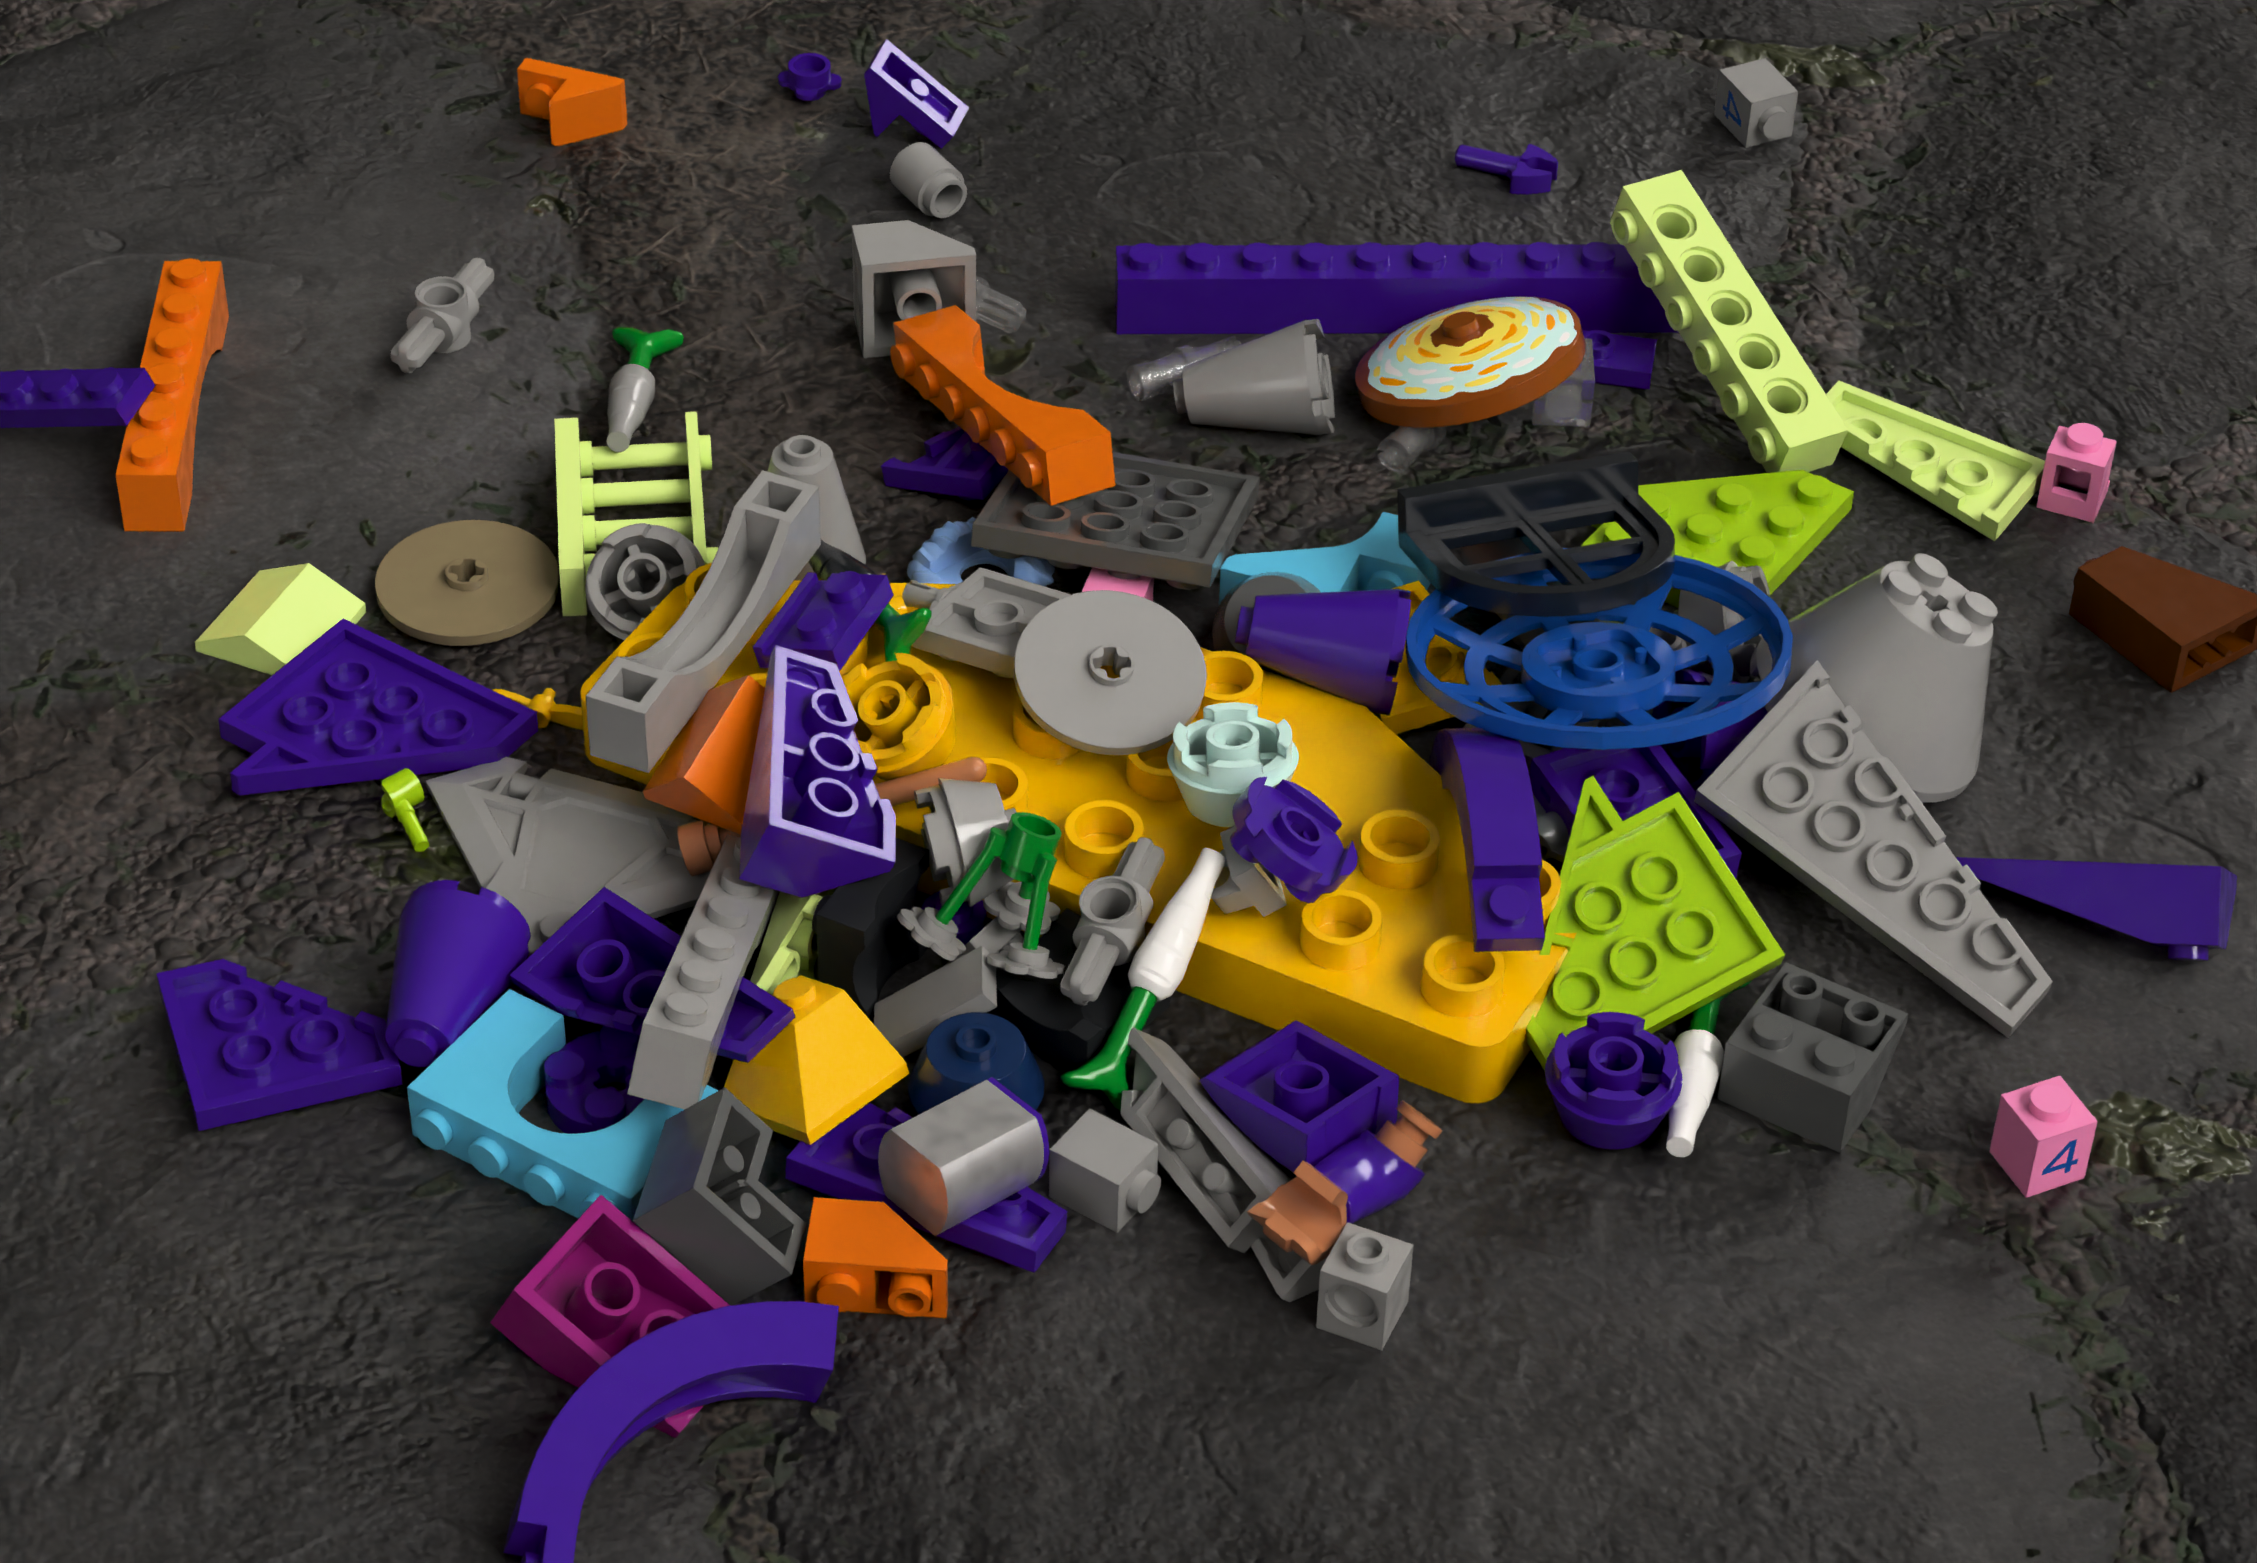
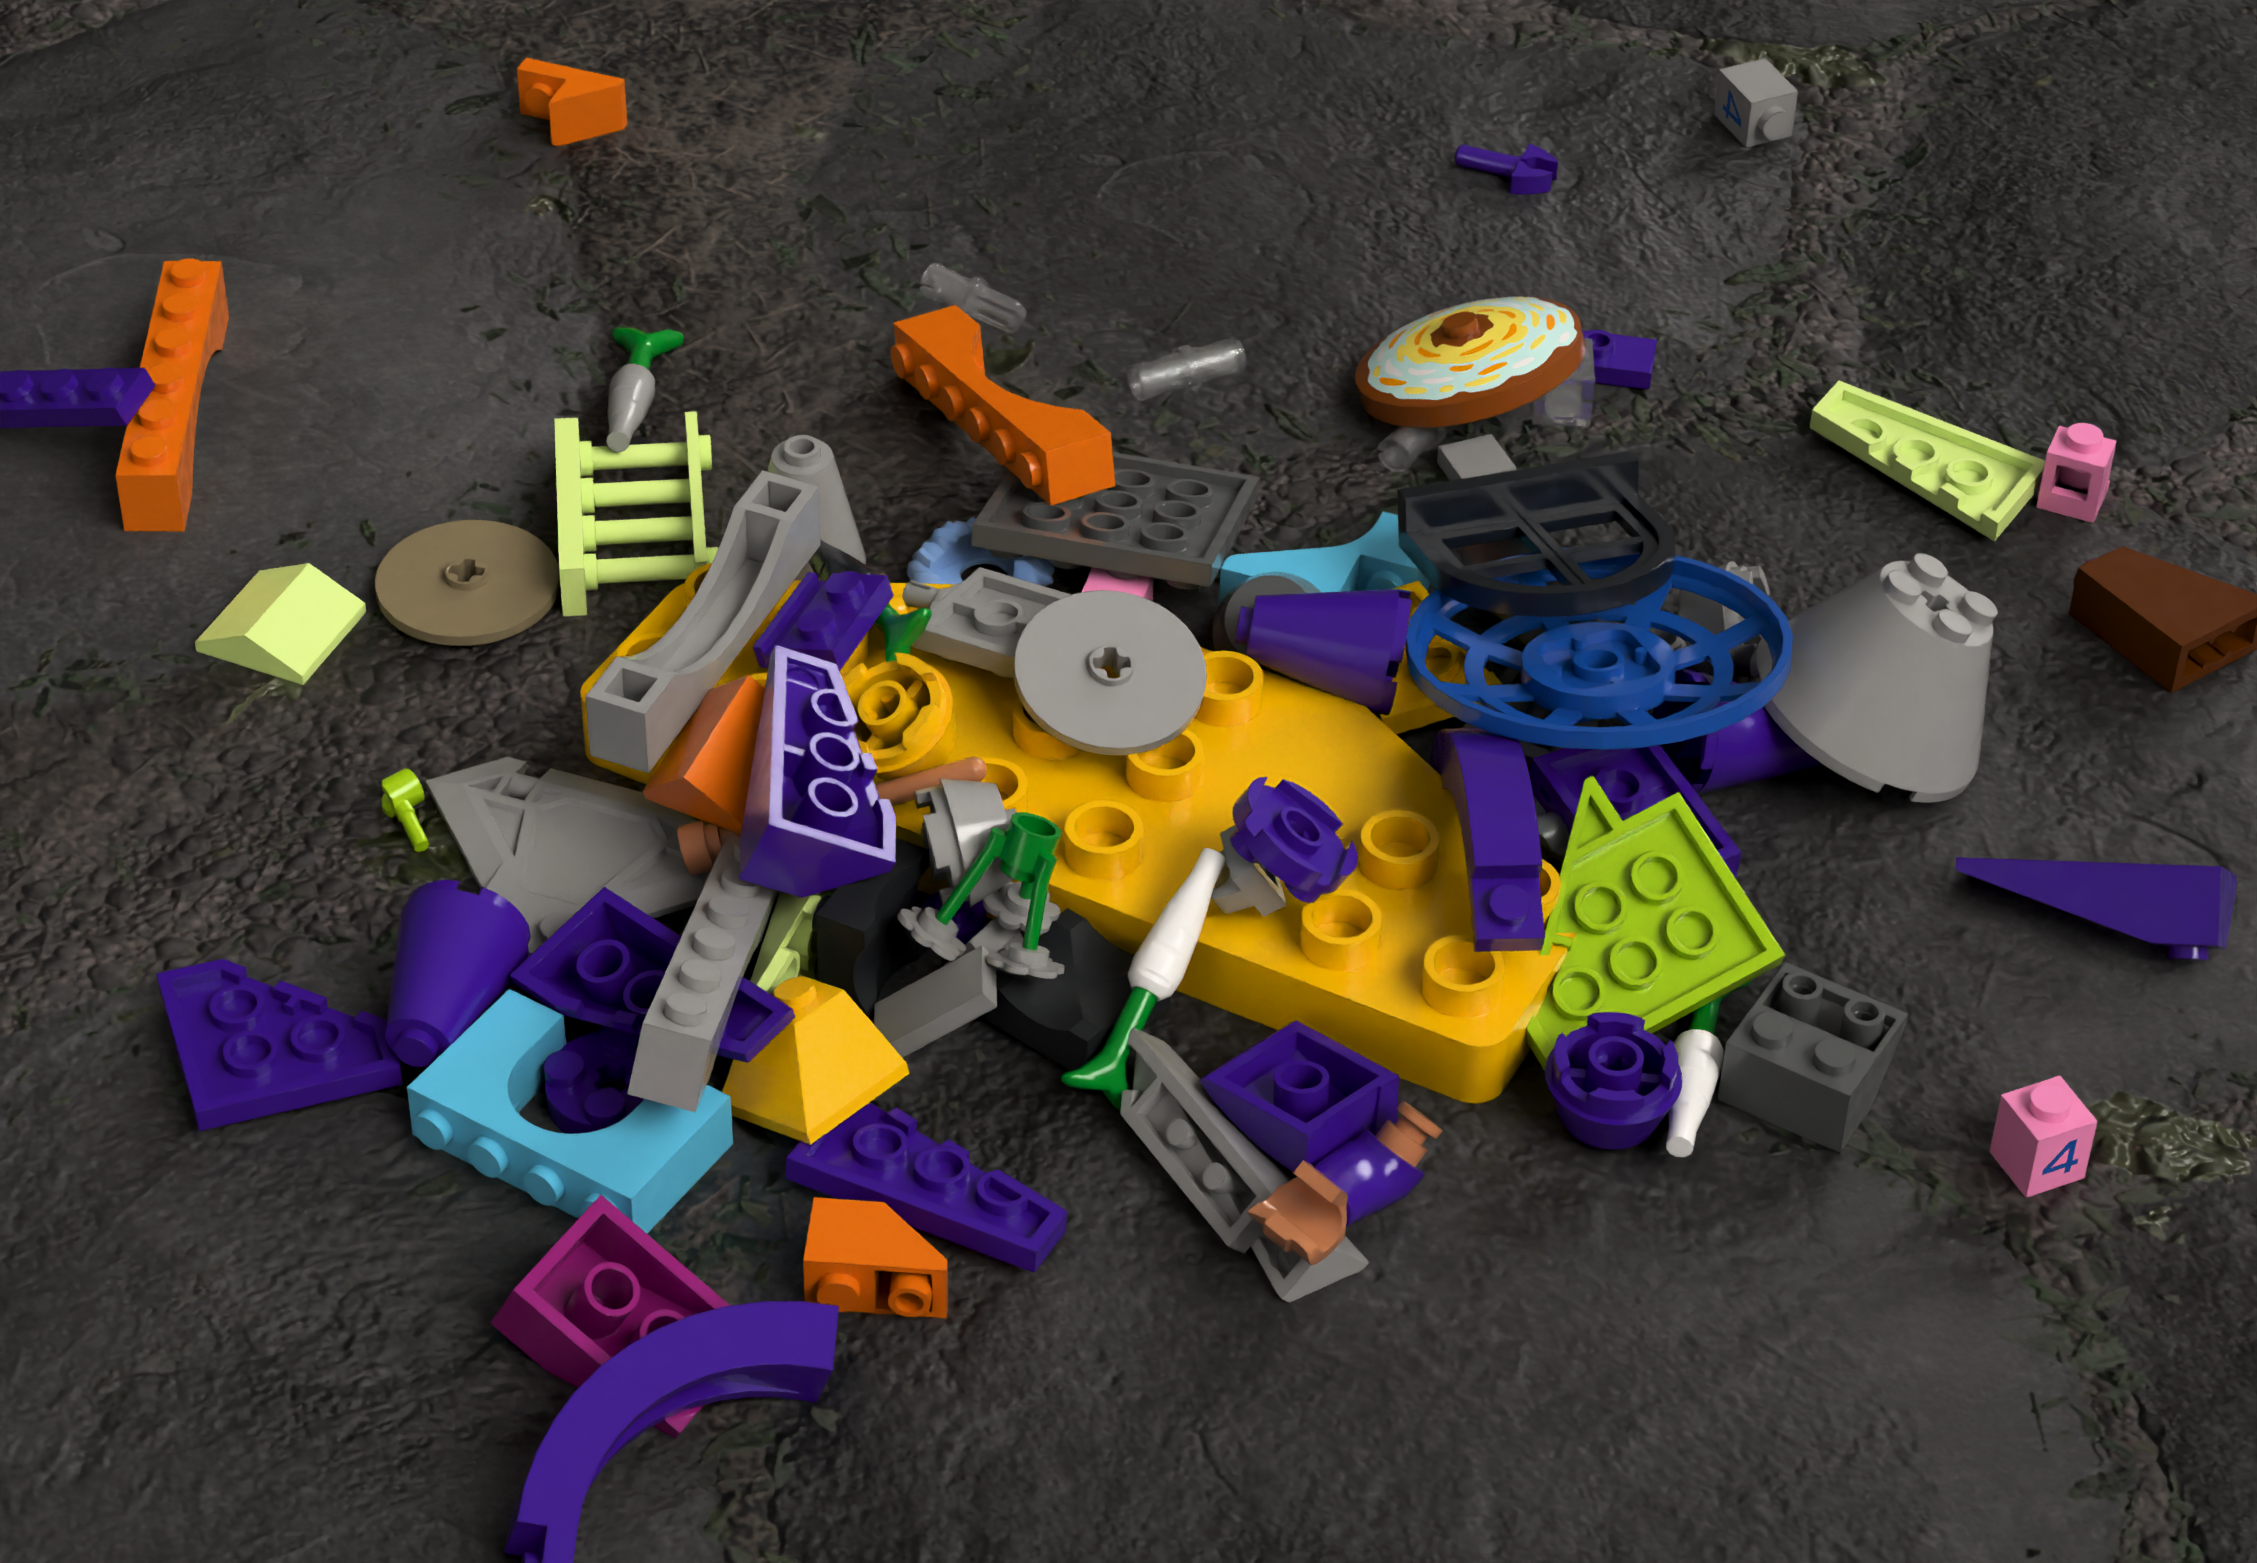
dark purple wing [218,618,538,796] -> none
light grey axle [390,257,495,373] -> none
yellow piece [492,688,583,730] -> none
light grey cone [585,523,705,640] -> none
dark grey brick [633,1088,807,1305] -> none
dark purple plate [778,53,842,101] -> none
light grey slope [852,220,976,358] -> none
dark purple slope [864,39,969,149] -> none
flat silver piece [878,1077,1049,1236] -> none
dark purple wing [881,426,1009,500] -> none
light grey brick [890,142,967,218] -> none
dark blue cone [908,1012,1044,1114] -> none
light grey brick [1049,1108,1161,1233] -> none
light grey axle [1060,837,1165,1006] -> none
dark purple brick [1115,242,1678,334] -> none
light aqua cone [1167,702,1299,827] -> none
light grey cone [1173,319,1335,435] -> none
light grey brick [1316,1222,1413,1351] -> none
lime wing [1581,470,1854,608] -> none
yellowish green brick [1610,170,1849,473] -> none
light grey wing [1694,660,2053,1038] -> none
none -> light grey tile [1437,434,1516,481]

